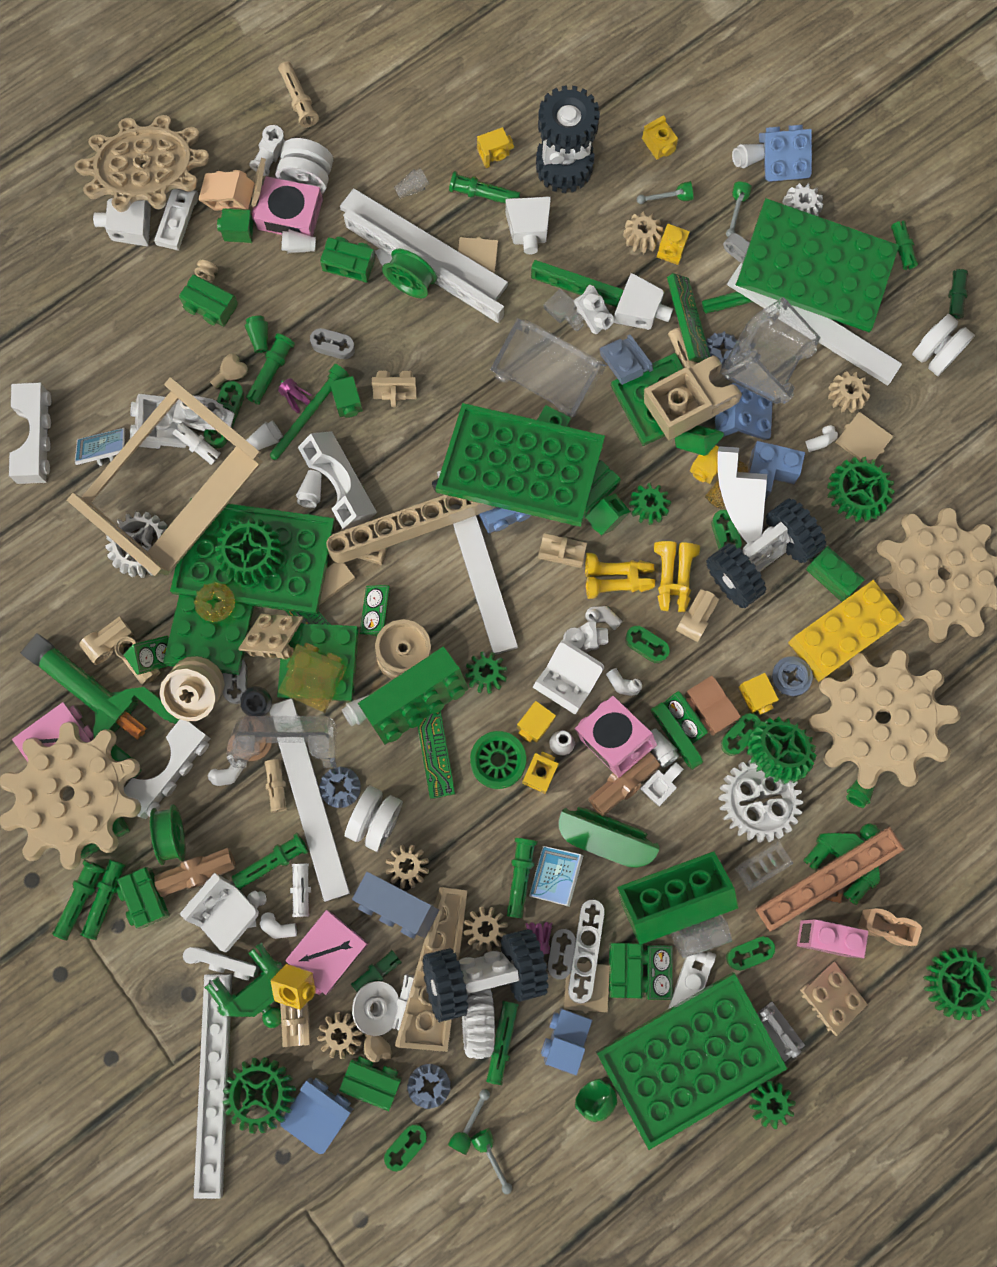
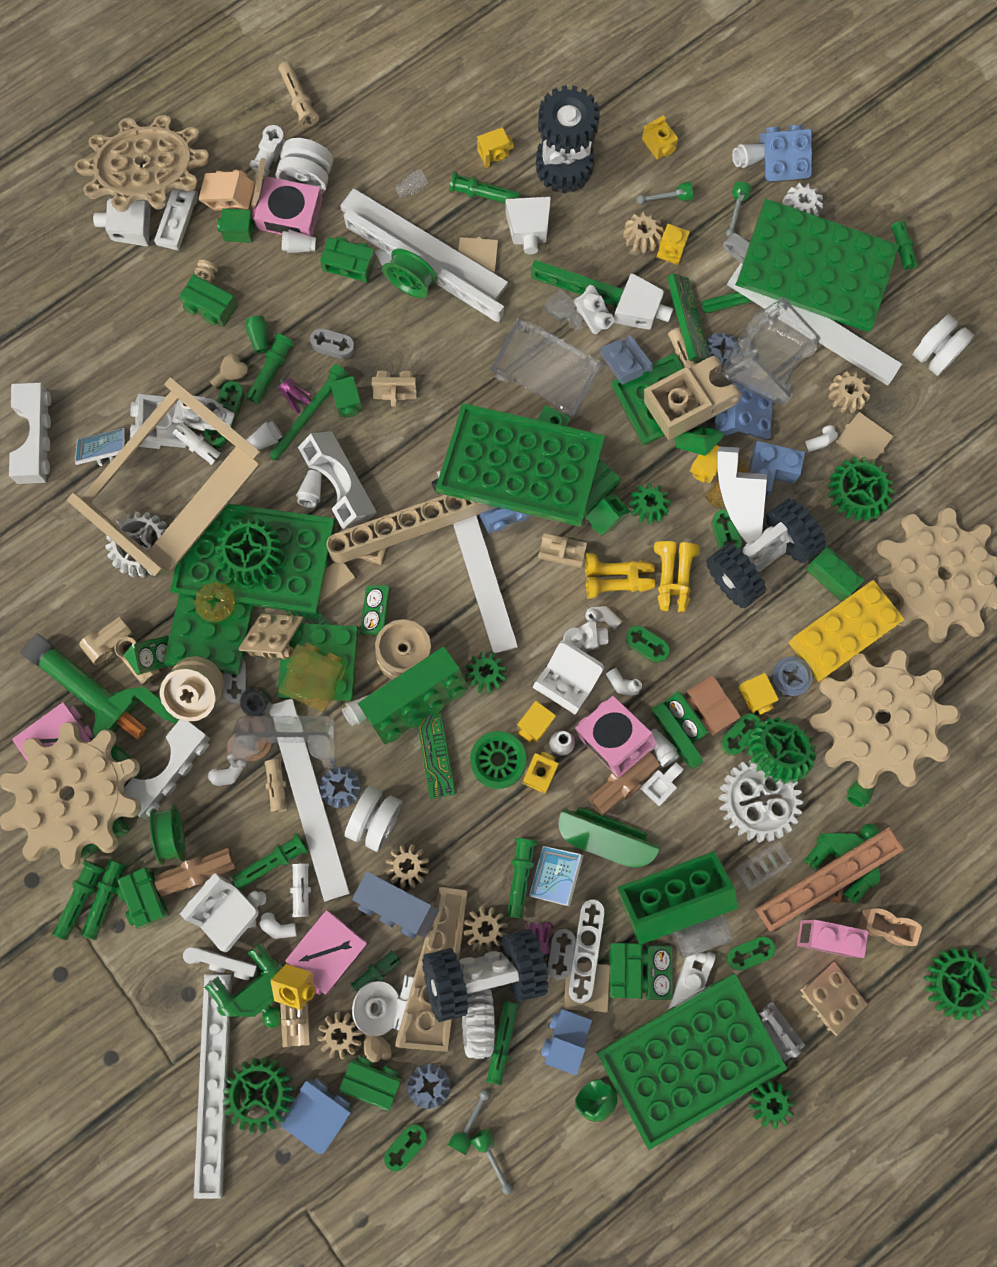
tan piece [676,589,719,642] -> none
dark green pin [948,269,968,320] -> none

